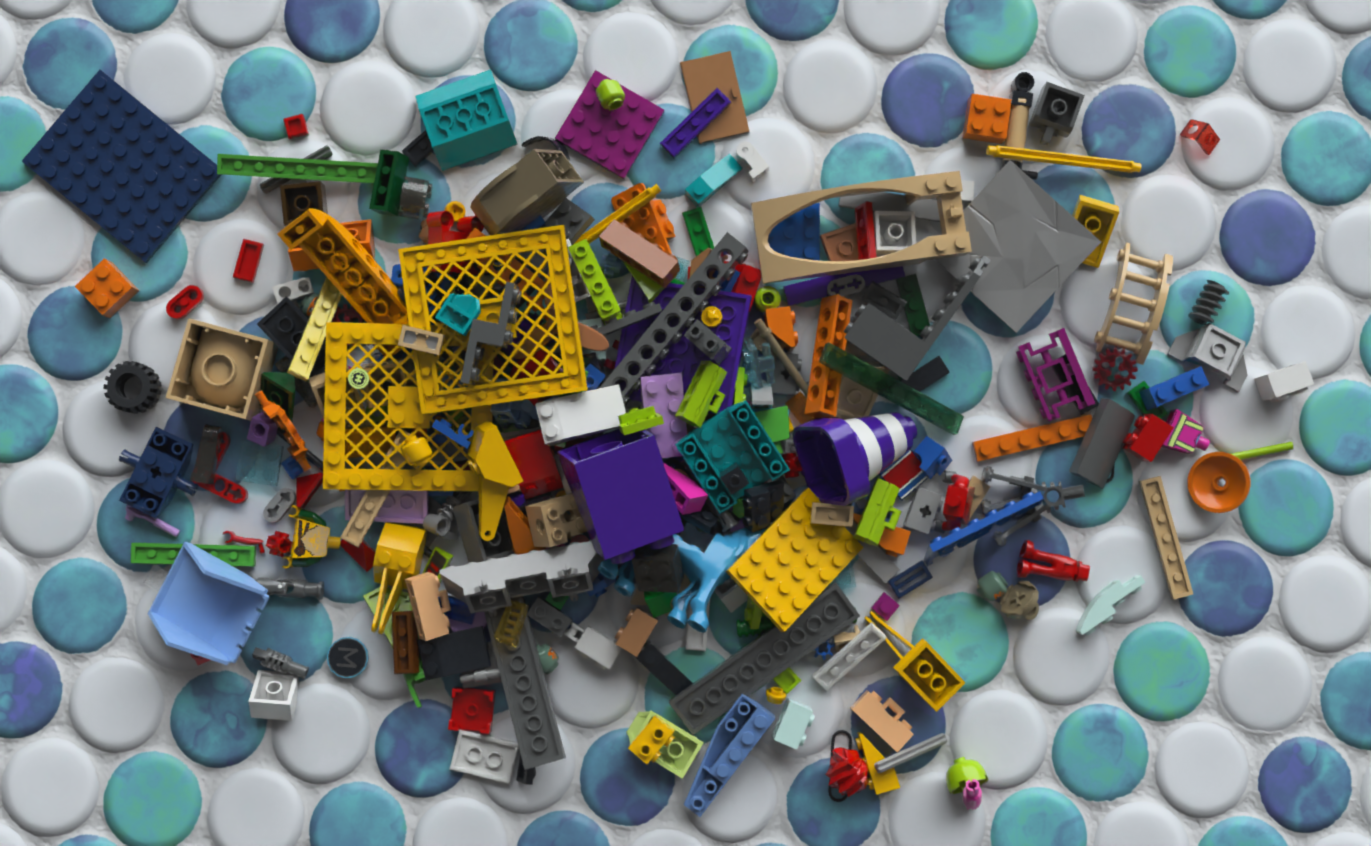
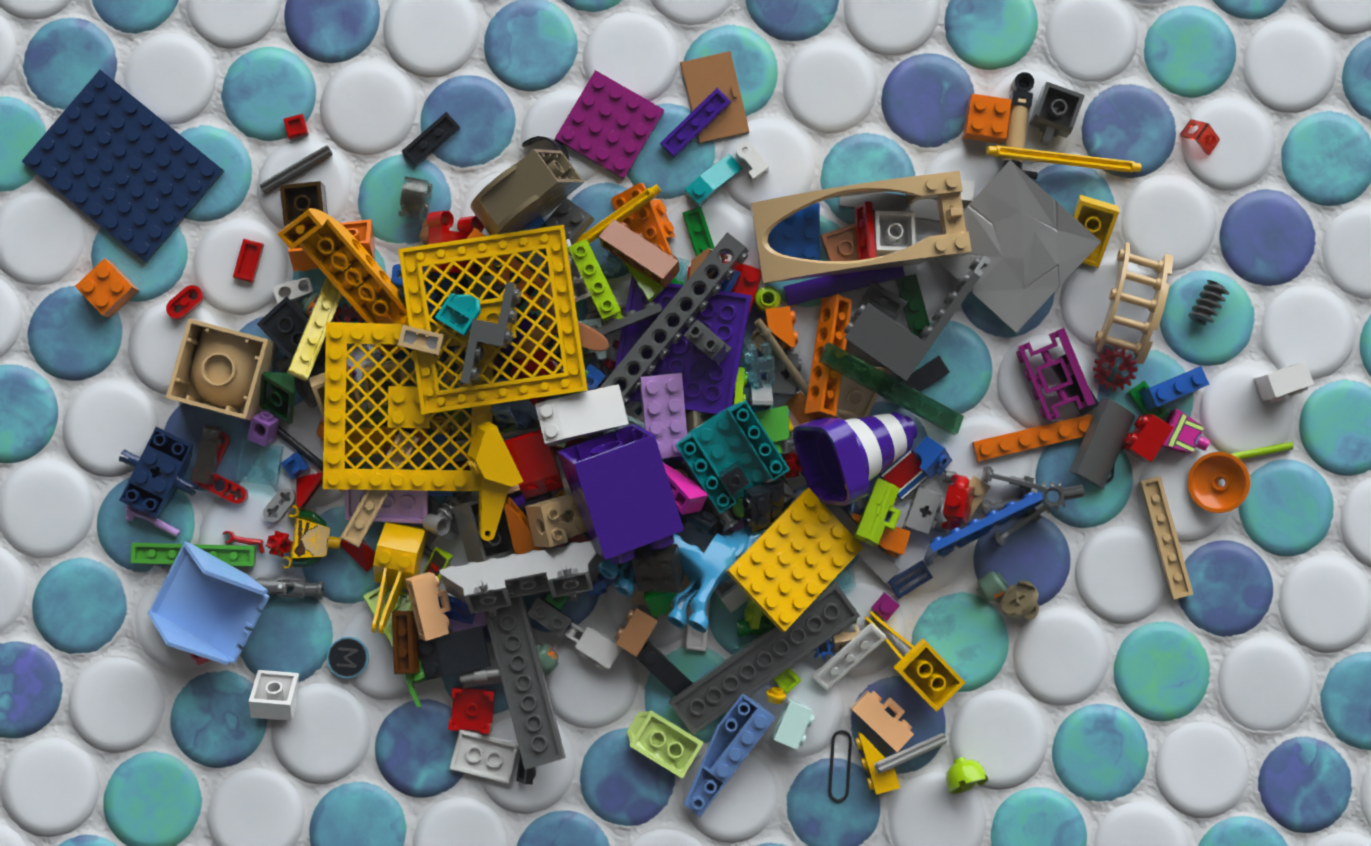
black tyre [103,361,162,414] -> none
bright green plate [217,154,378,183] -> none
dark grey hinge [252,647,309,679] -> none
orange plate [255,390,311,472] -> none
yellowish green tile [348,368,369,389] -> none
dark green brick [369,149,409,216] -> none
yellow head [401,435,433,467] -> none
teal slope [415,69,518,171] -> none
blue plate [431,418,474,449] -> none
yellow tile [444,201,466,222] -> none
clear yellow slope [494,600,529,647] -> none
lime head [596,79,625,110] -> none
lime slope [618,406,664,435] -> none
yellow brick [628,715,675,764] -> none
lime piece [675,361,727,428] -> none
yellow tile [701,306,723,328] -> none
tan plate [810,502,854,527] -> none
red hair [825,747,868,797] -> none
light grey beam [827,274,865,297] -> none
dark pink hinge [963,779,982,810] -> none
red piece [1017,540,1090,582] -> none
light aqua slope [1076,575,1145,635] -> none
light grey piece [1168,323,1248,392] -> none

